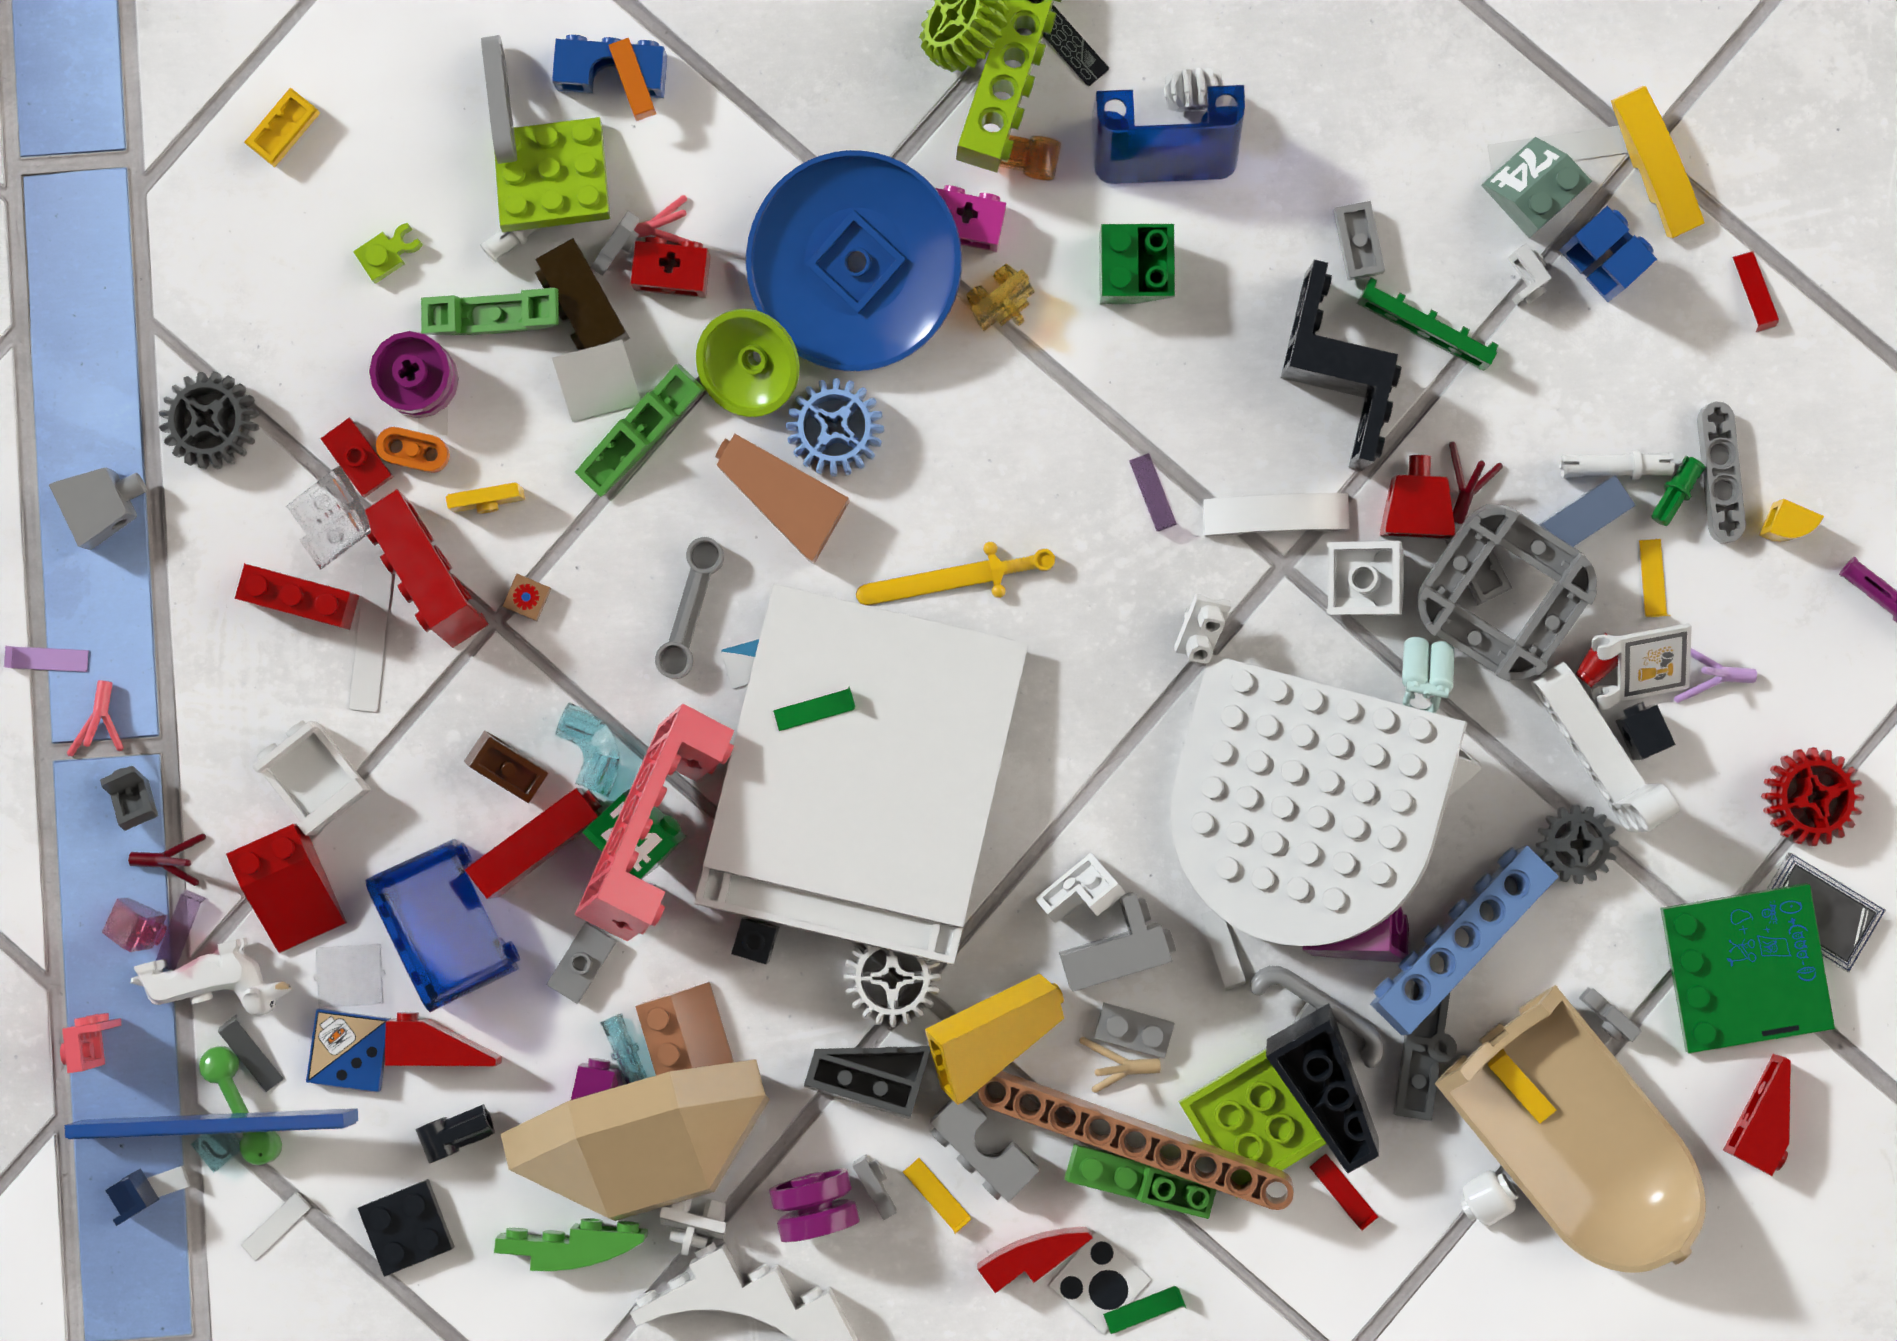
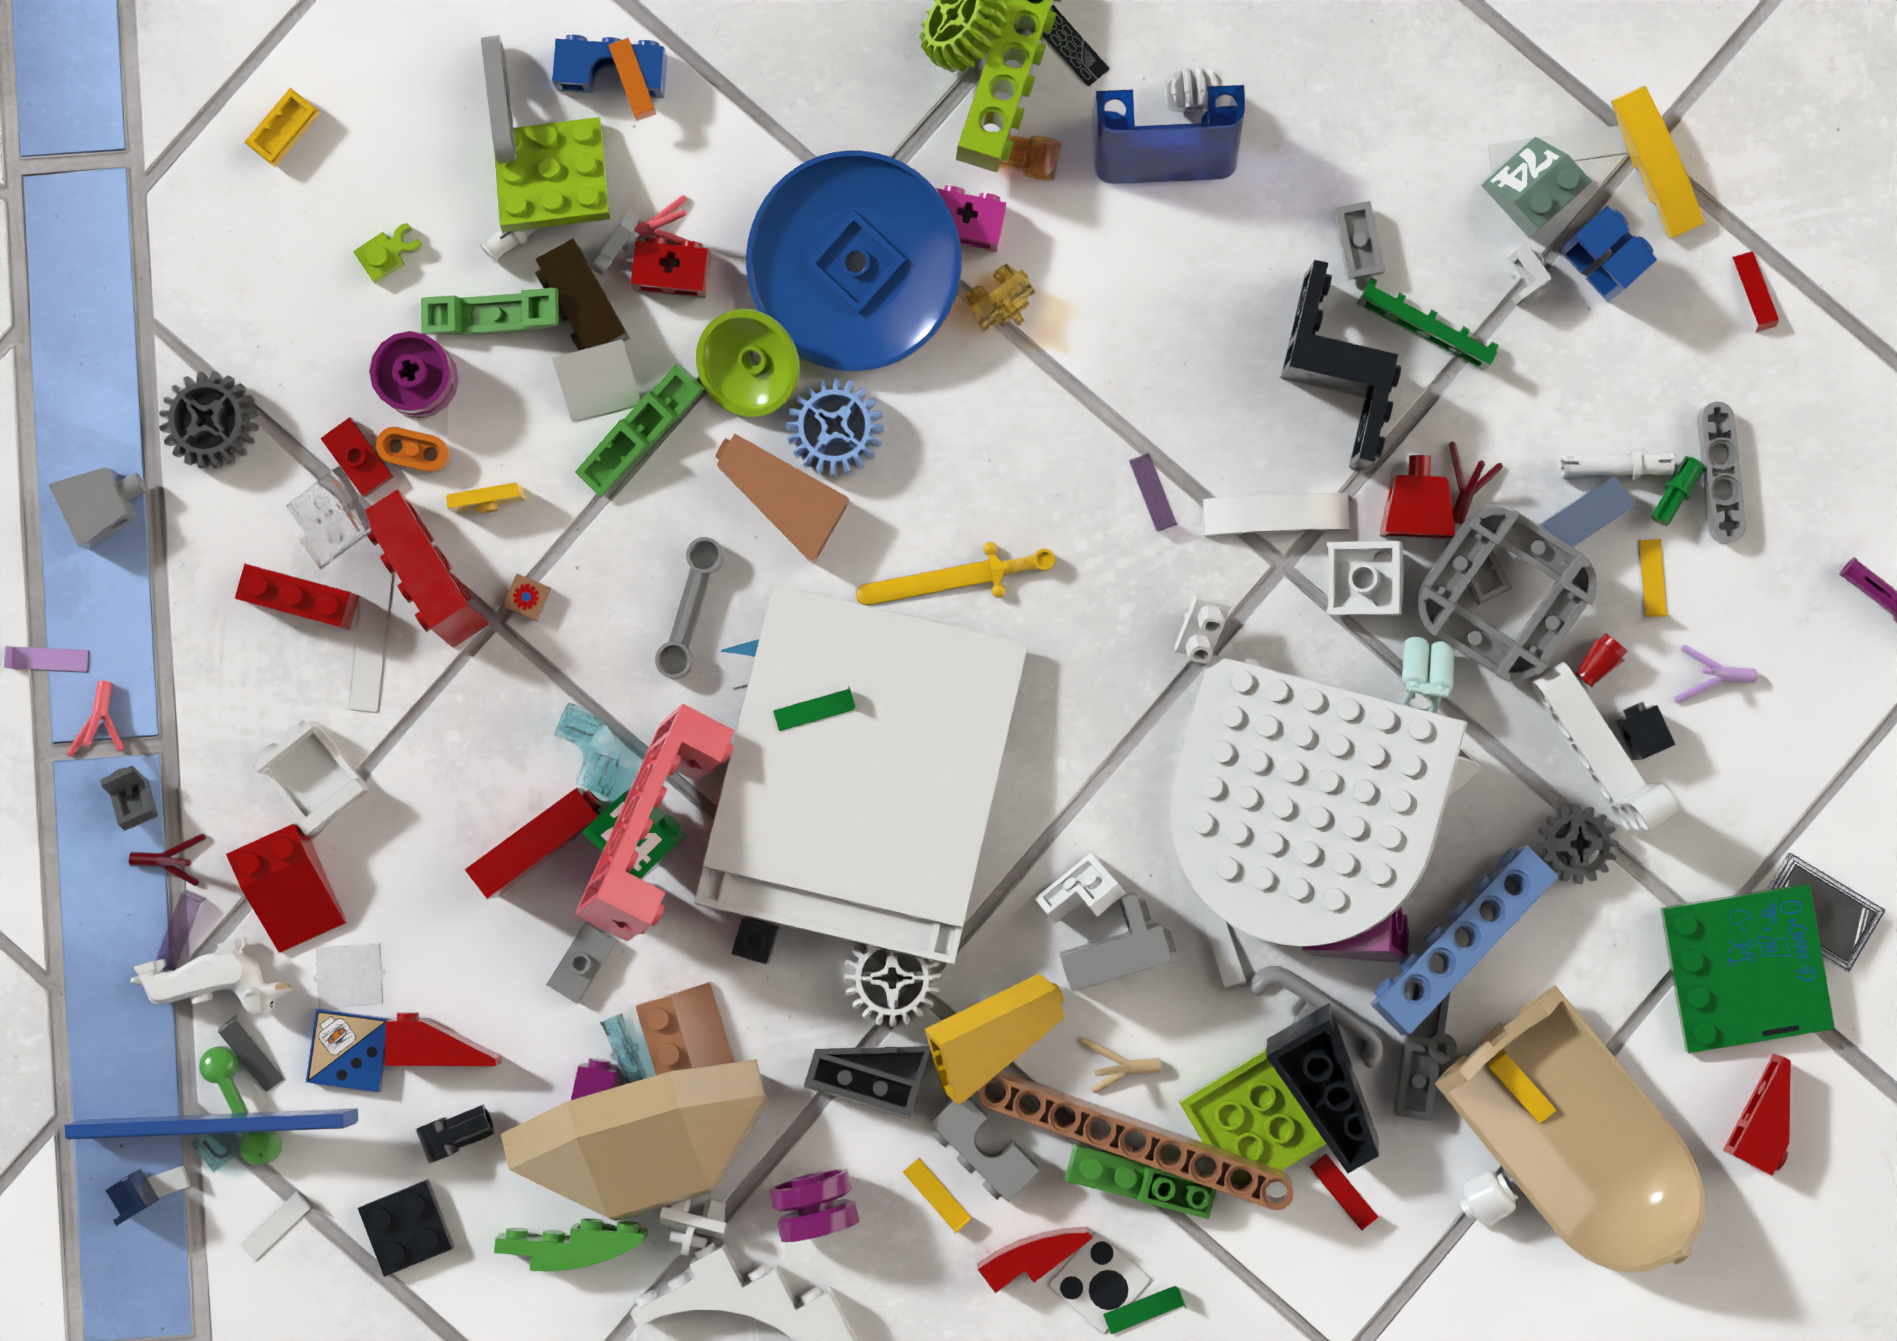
coral bracket [60,1013,122,1073] -> none
clear pink slope [102,898,167,952] -> none
clear blue windscreen [365,839,521,1012] -> none
reddish brown plate [464,730,549,804] -> none
light grey plate [853,1154,897,1220] -> none
light grey plate [1094,1002,1175,1059] -> none
green slope [1099,224,1175,304] -> none
light grey plate [1579,987,1642,1042] -> none
white flag [1591,623,1692,710] -> none
yellow brick [1759,499,1824,541] -> none
red gear [1761,747,1865,846] -> none

